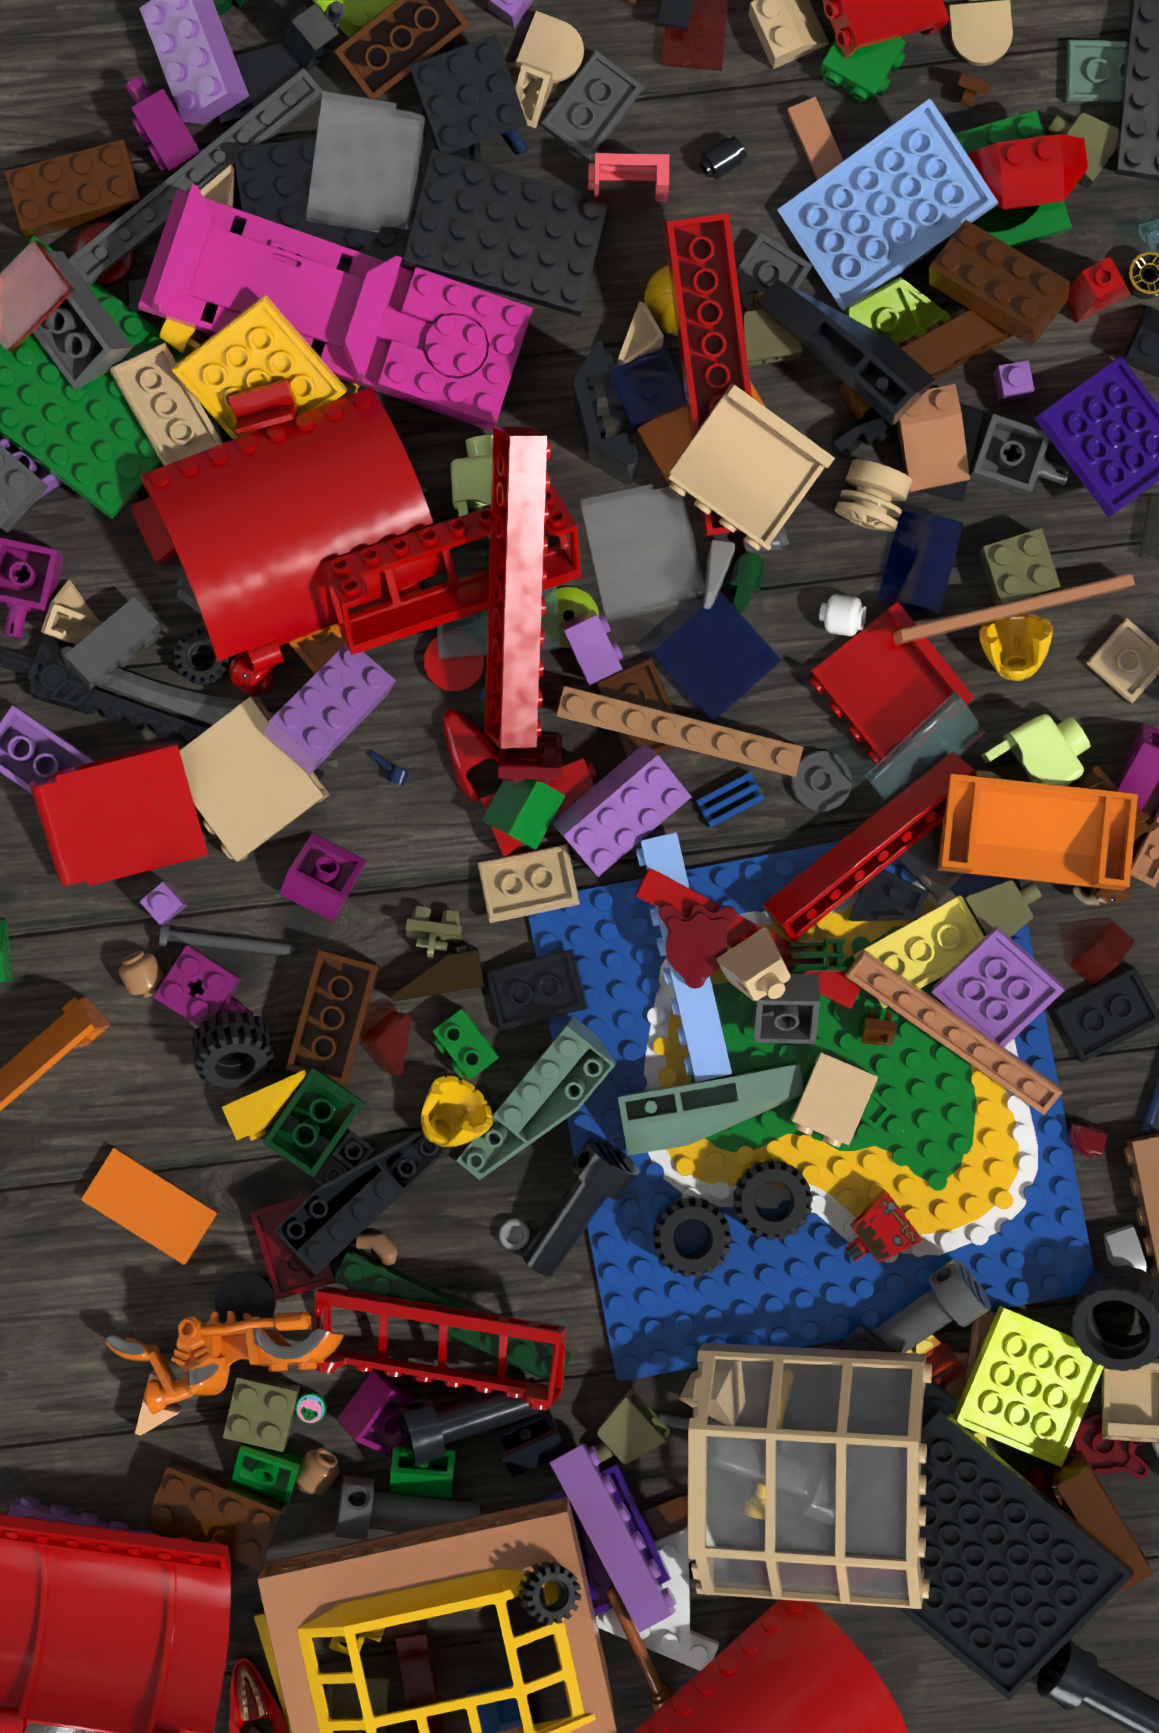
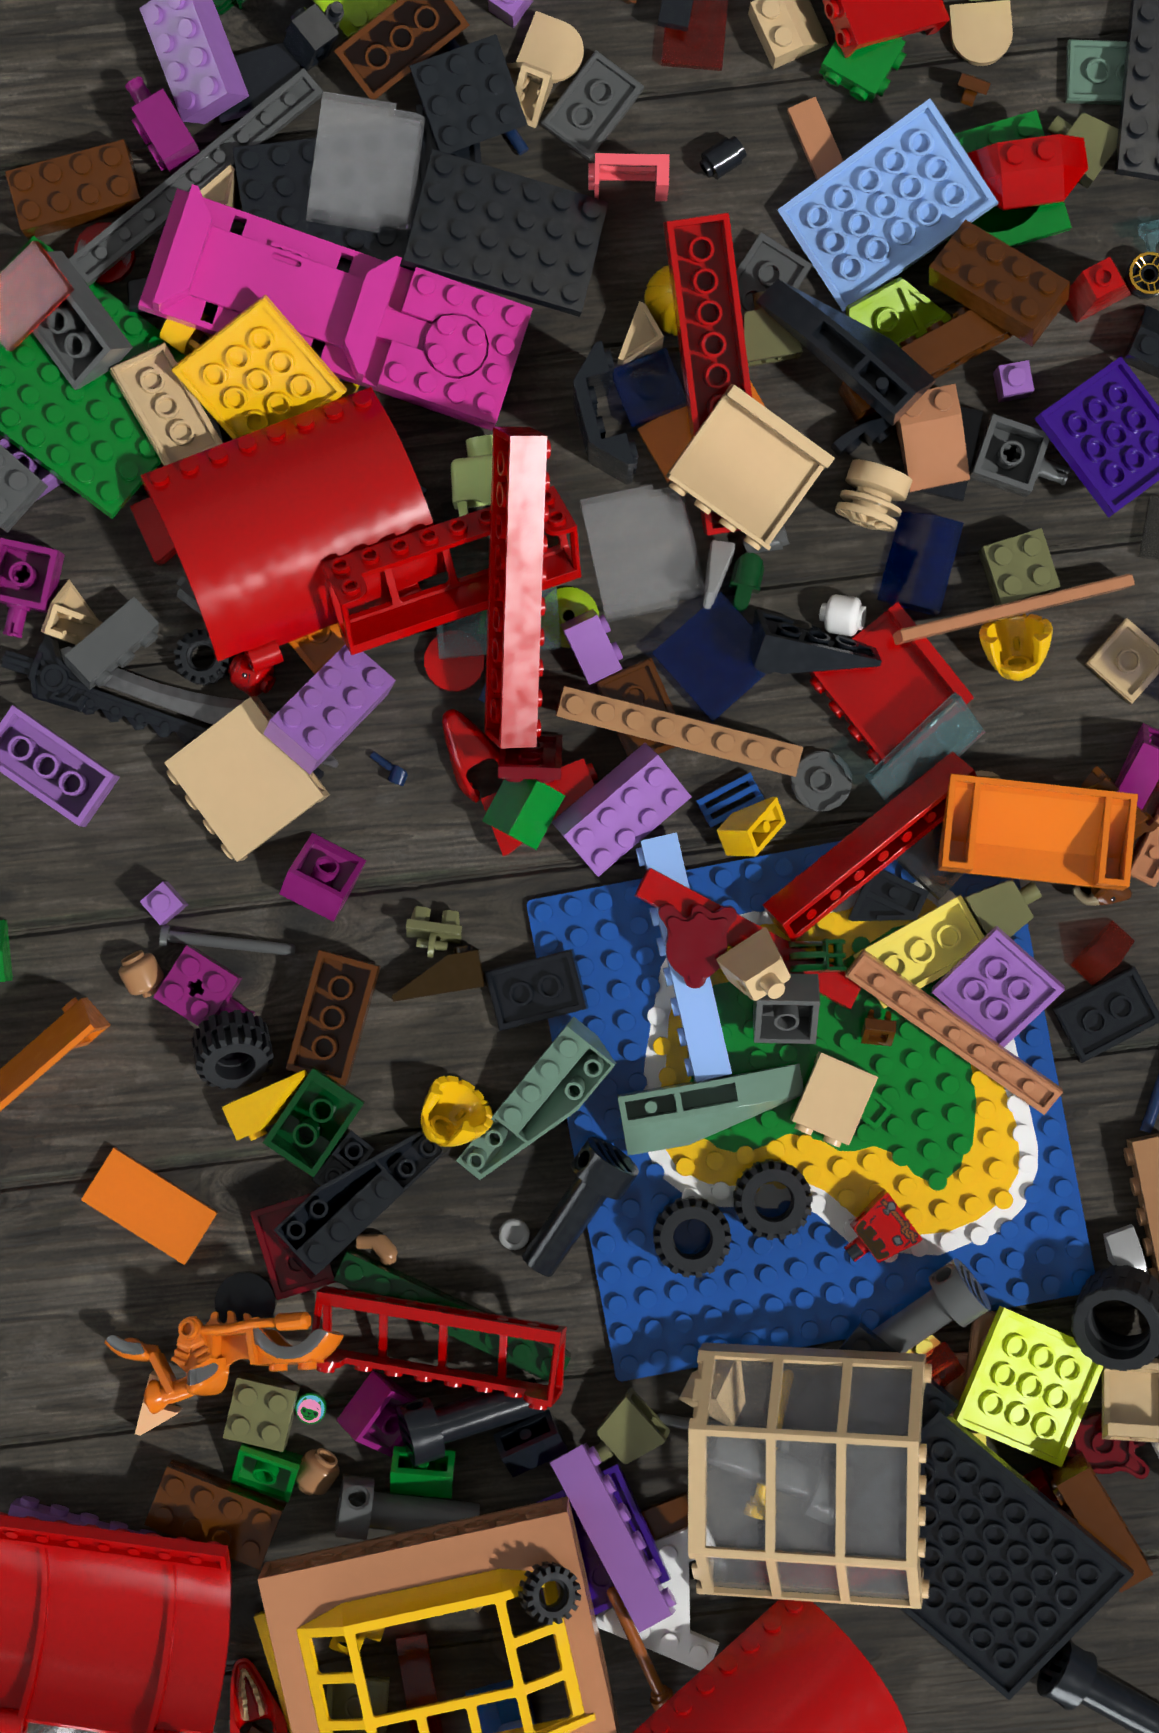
red piece [29,743,208,886] -> none
red panel [228,377,298,435] -> none
clear red slope [361,1010,412,1076] -> none
green brick [432,1008,500,1080] -> none
tan tile [478,844,580,923] -> none
yellowish green piece [981,714,1091,786] -> none
dark red piece [1068,1120,1108,1159] -> none
none -> yellow slope [717,797,786,857]
none -> black wedge [749,609,882,674]

